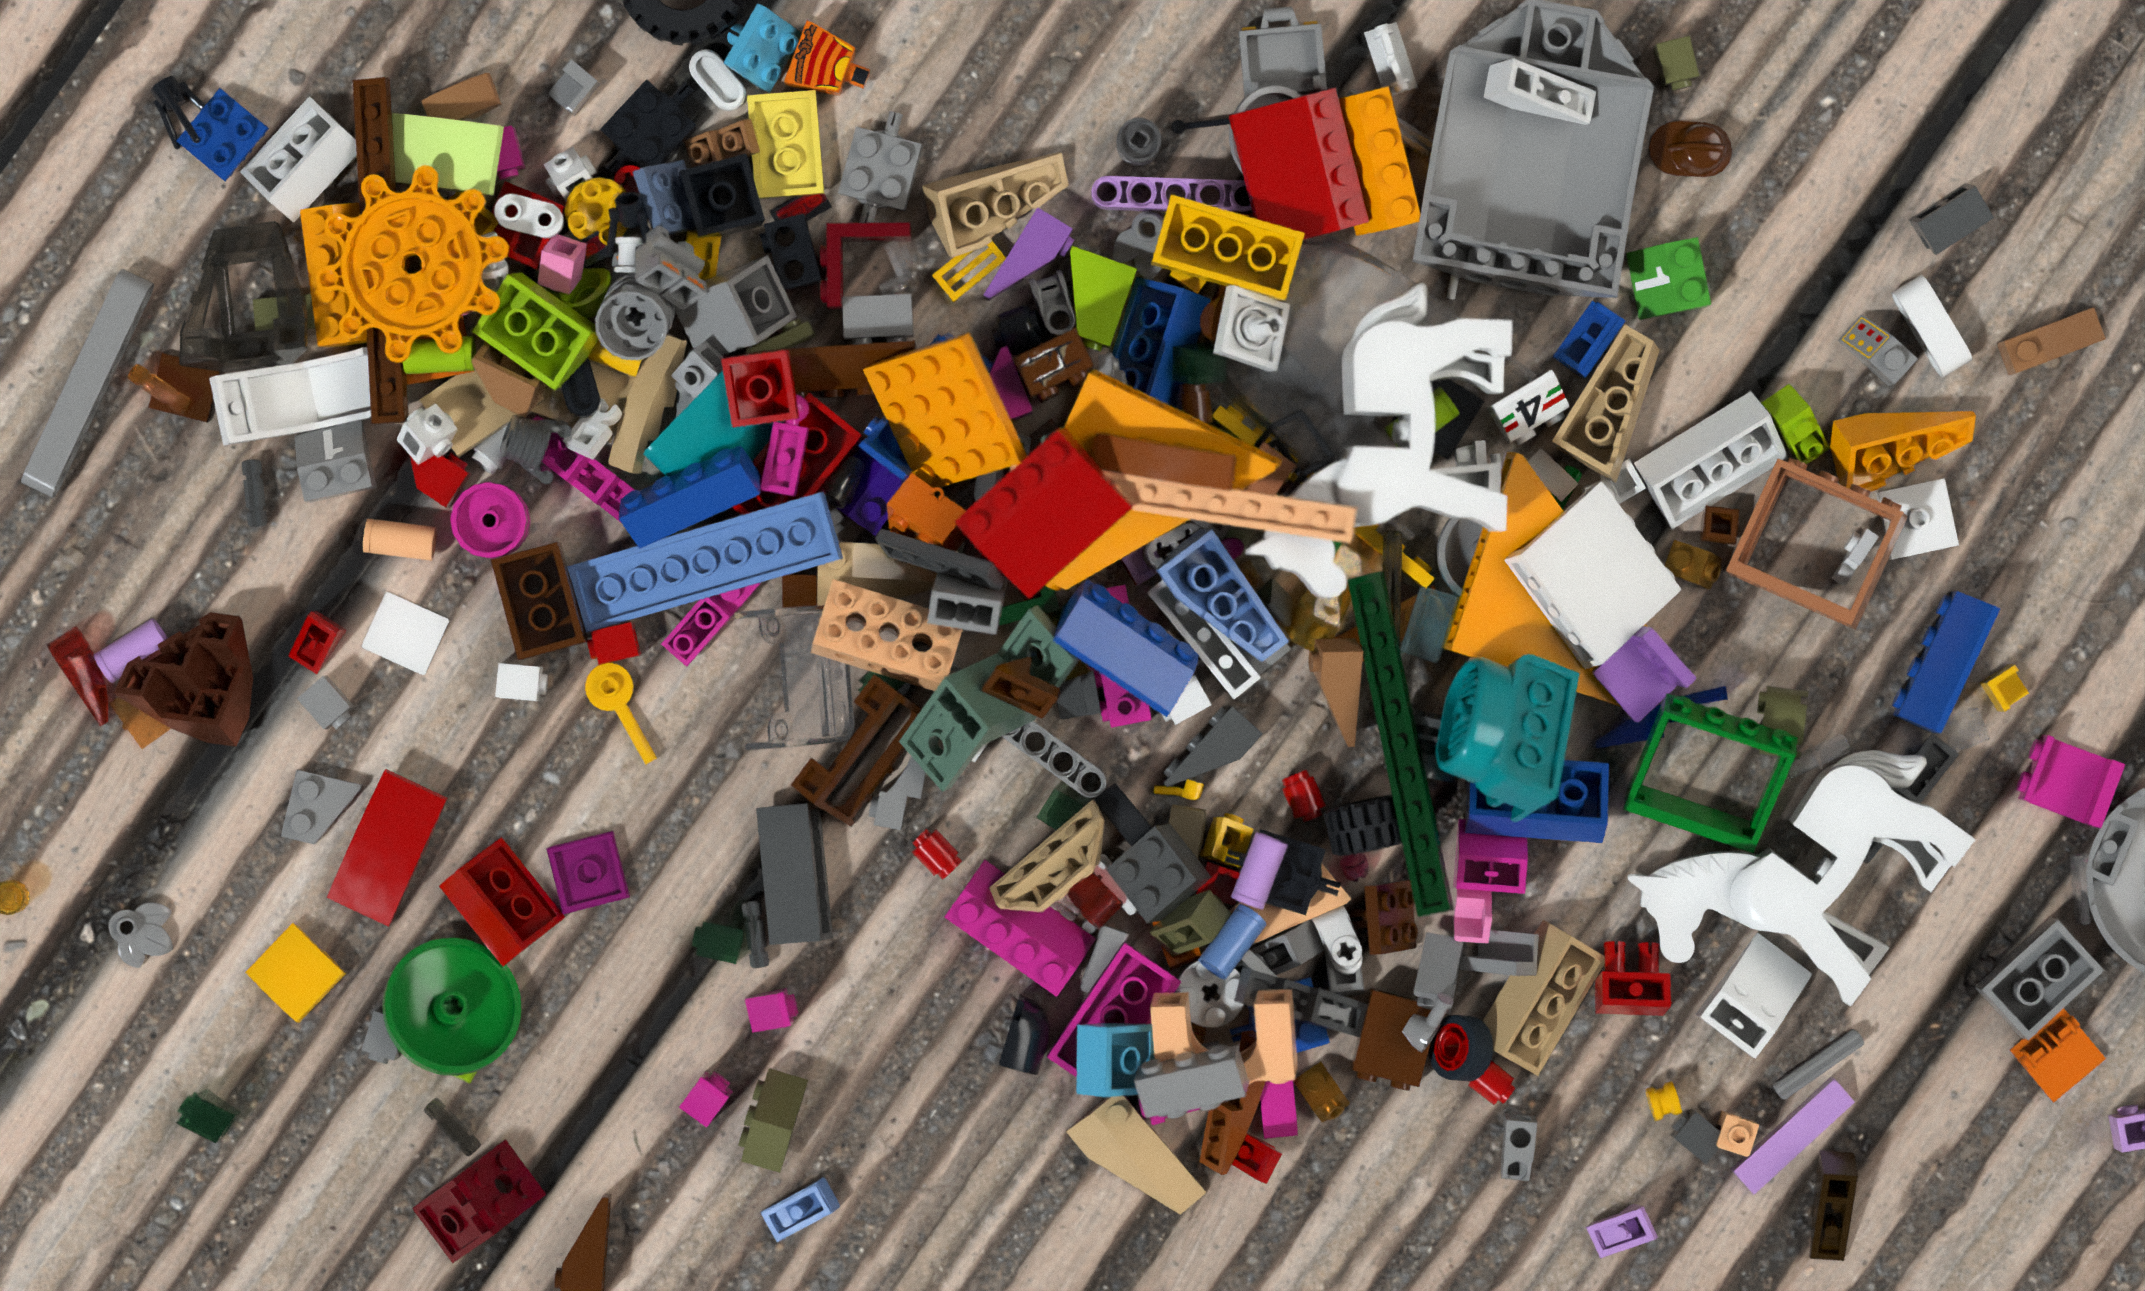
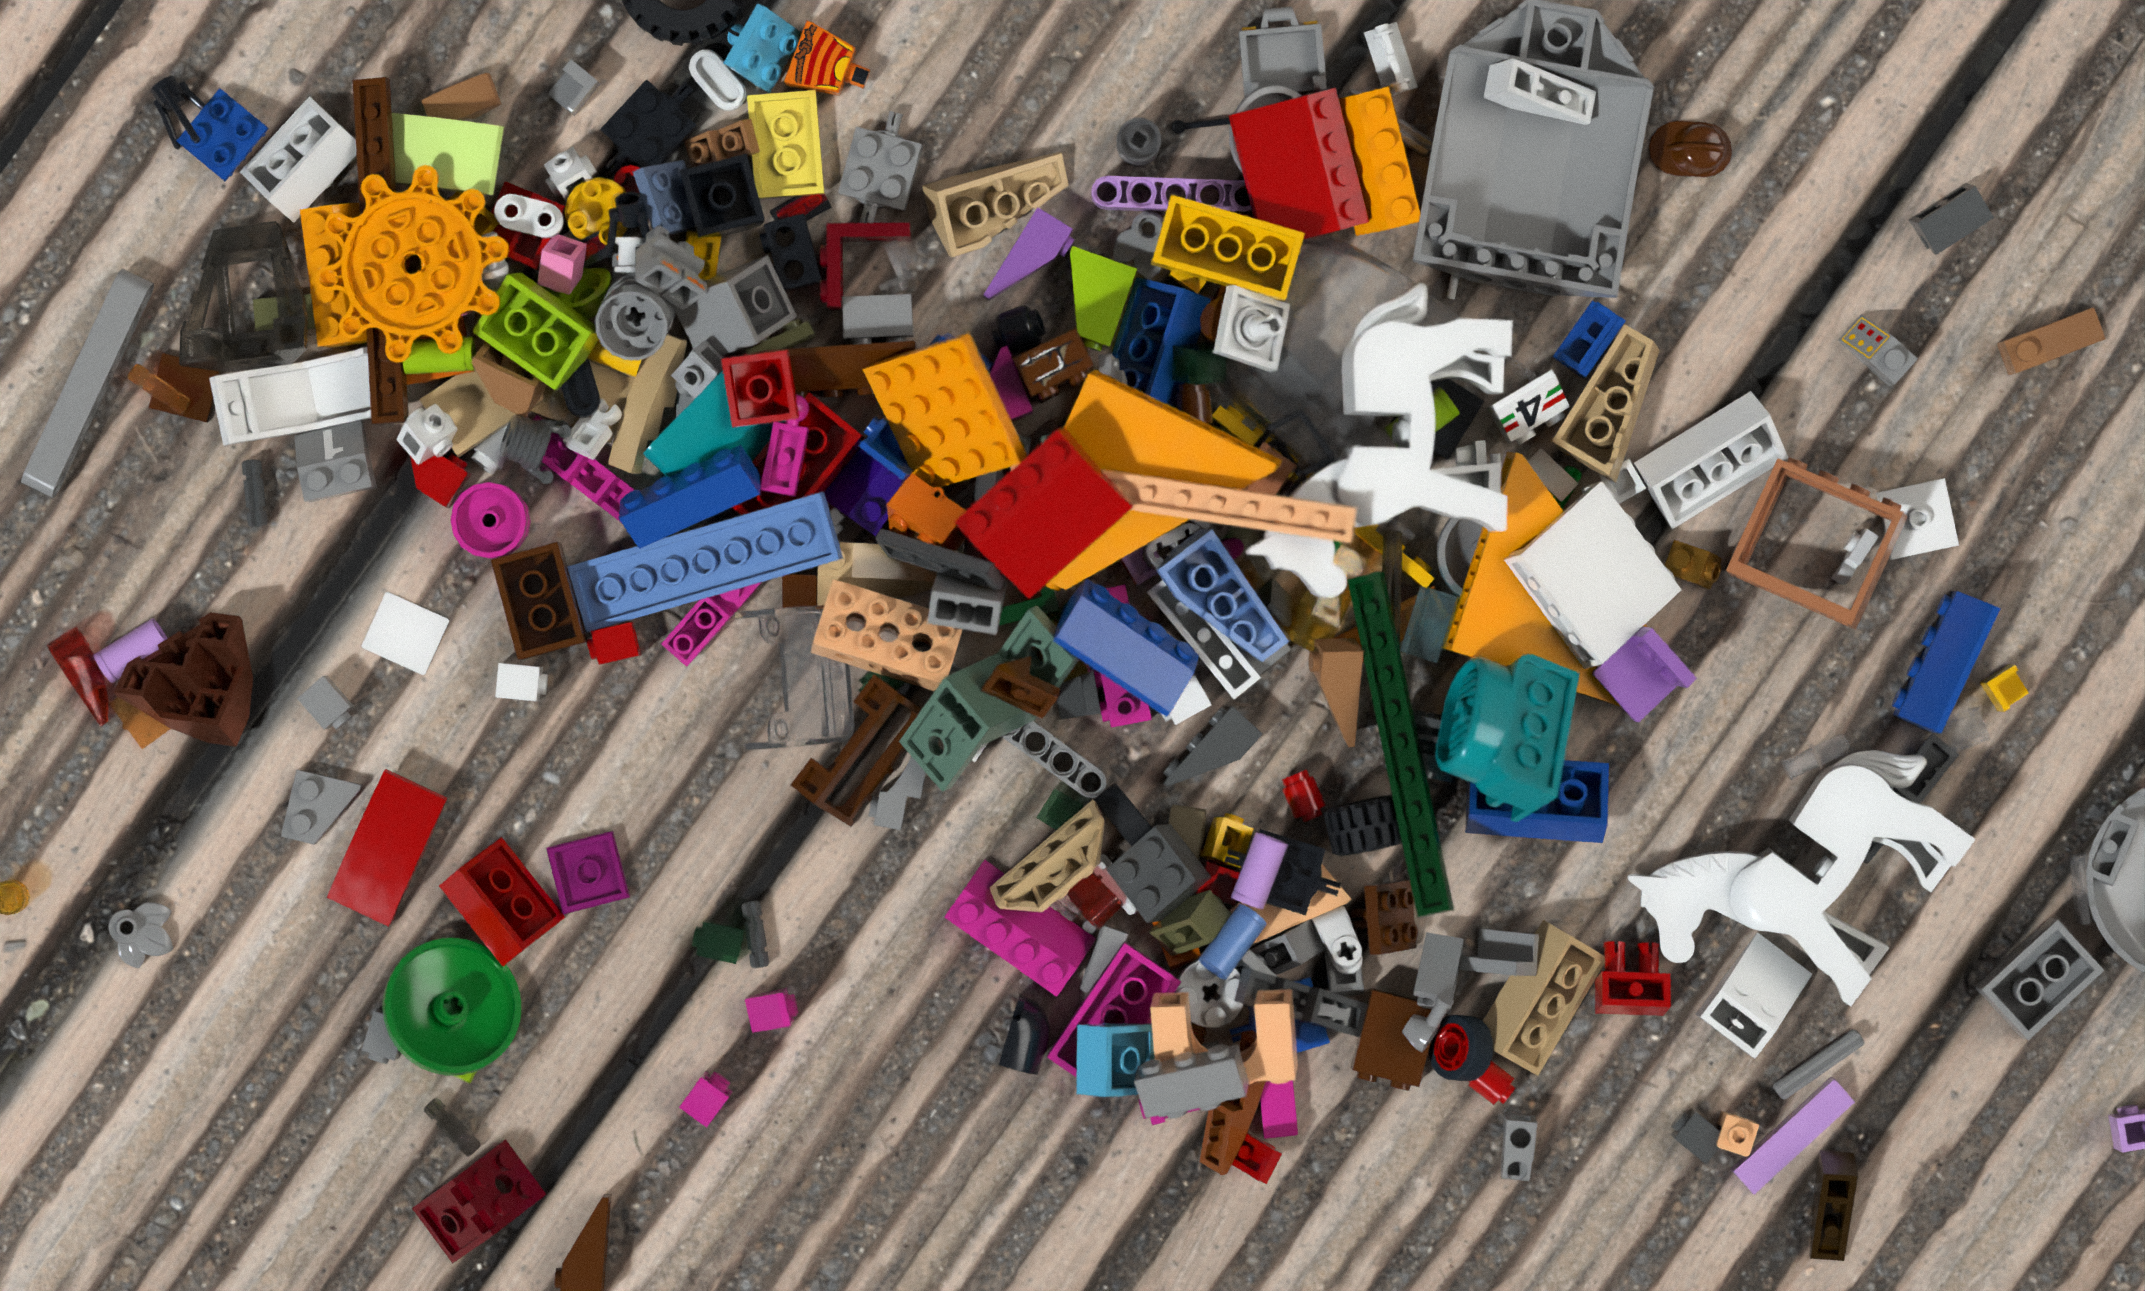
clear green slope [176,1089,241,1143] -> none
yellow slope [245,923,346,1023] -> none
red slope [288,611,346,675] -> none
light nougat pin [363,518,437,561] -> none
dark pink brick [496,125,525,180] -> none
yellow piece [585,663,657,765] -> none
olive brick [738,1068,808,1173] -> none
dark grey brick [756,802,833,945] -> none
medium blue slope [760,1177,840,1242] -> none
clear smoke cone [822,456,866,509] -> none
red brick [911,829,962,880] -> none
yellow tile [932,241,1006,303] -> none
light grey piece [1029,270,1075,338] -> none
tan wedge [1066,1096,1206,1215] -> none
dark orange slope [1093,432,1237,491] -> none
yellow hand [1154,779,1204,800] -> none
pearl gold bracket [1293,1061,1350,1123] -> none
clear pink hinge [1340,853,1369,882] -> none
dark pink slope [1453,818,1528,894] -> none
bright pink panel [1454,889,1492,944] -> none
lavender slope [1586,1204,1658,1258] -> none
clear blue slope [1592,686,1728,748] -> none
green window [1623,693,1798,853] -> none
bright green slope [1626,237,1711,320] -> none
yellow wheel [1645,1081,1682,1121] -> none
olive brick [1652,36,1700,91] -> none
reddish brown brick [1700,505,1740,545] -> none
olive brick [1757,686,1809,759] -> none
lime slope [1761,384,1830,464] -> none
light orange wedge [1830,411,1976,492] -> none
white beam [1891,275,1972,378] -> none
orange hinge [2010,1008,2106,1103] -> none
dark pink panel [2016,735,2125,829] -> none

